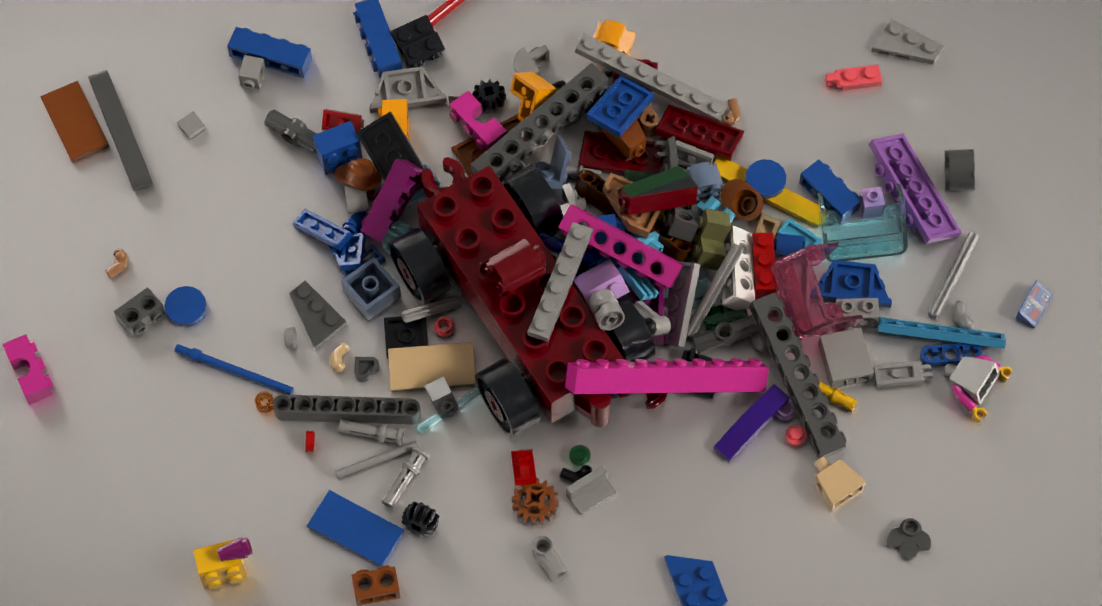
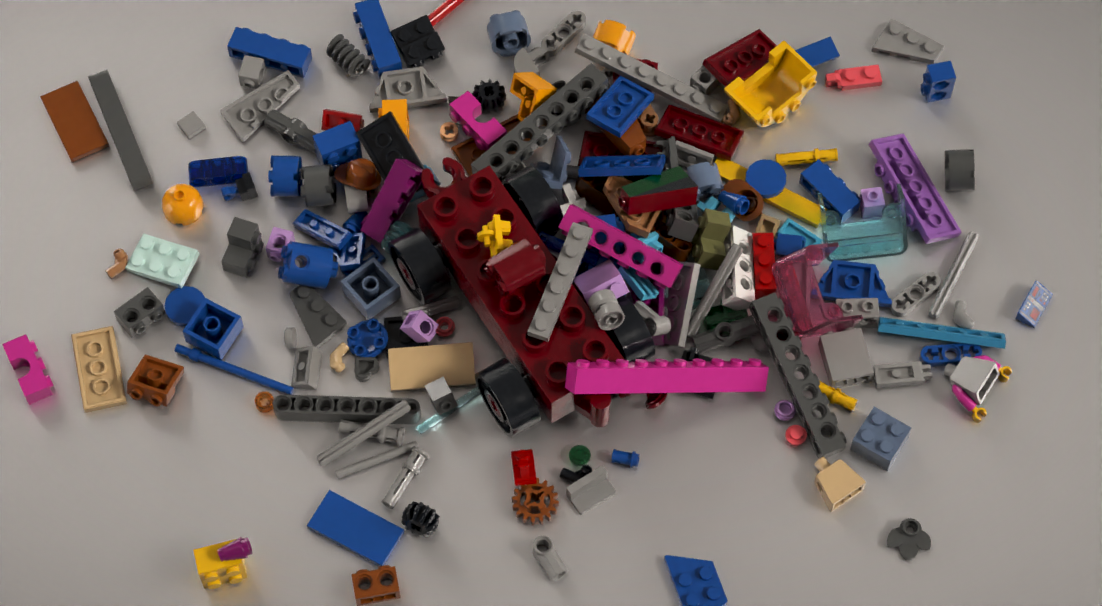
red tile [305,431,315,453] -> none
dark purple slope [714,384,790,462] -> none
none -> tan tile [71,326,127,413]
none -> light aqua plate [125,233,200,289]
none -> dark orange plate [127,354,184,407]
none -> light orange cylinder [162,184,204,226]
none -> blue brick [182,298,244,360]
none -> clear blue beam [188,156,248,187]
none -> light grey wing [220,70,300,143]
none -> black piece [221,172,258,201]
none -> dark grey brick [221,217,264,278]
none -> lavender brick [266,227,295,262]
none -> blue brick [268,155,303,197]
none -> blue cylinder [278,241,338,289]
none -> light grey slope [291,346,322,390]
none -> dark grey brick [301,164,337,207]
none -> light grey axle [317,400,411,466]
none -> dark grey piece [326,34,370,77]
none -> blue dish [347,318,388,358]
none -> lavender brick [400,310,439,343]
none -> light nougat bush [440,122,459,143]
none -> yellow hips [477,214,513,257]
none -> sand blue brick [487,10,531,57]
none -> light grey beam [541,11,586,56]
none -> blue tile [578,154,666,177]
none -> blue pin [611,449,640,468]
none -> light grey brick [690,66,721,95]
none -> dark red tile [702,29,777,87]
none -> blue cone [718,190,750,215]
none -> yellow cylinder [724,41,817,127]
none -> yellow pin [775,148,838,166]
none -> blue hinge [795,36,840,67]
none -> sand blue brick [850,406,912,471]
none -> light grey beam [890,272,941,317]
none -> blue brick [920,61,956,103]

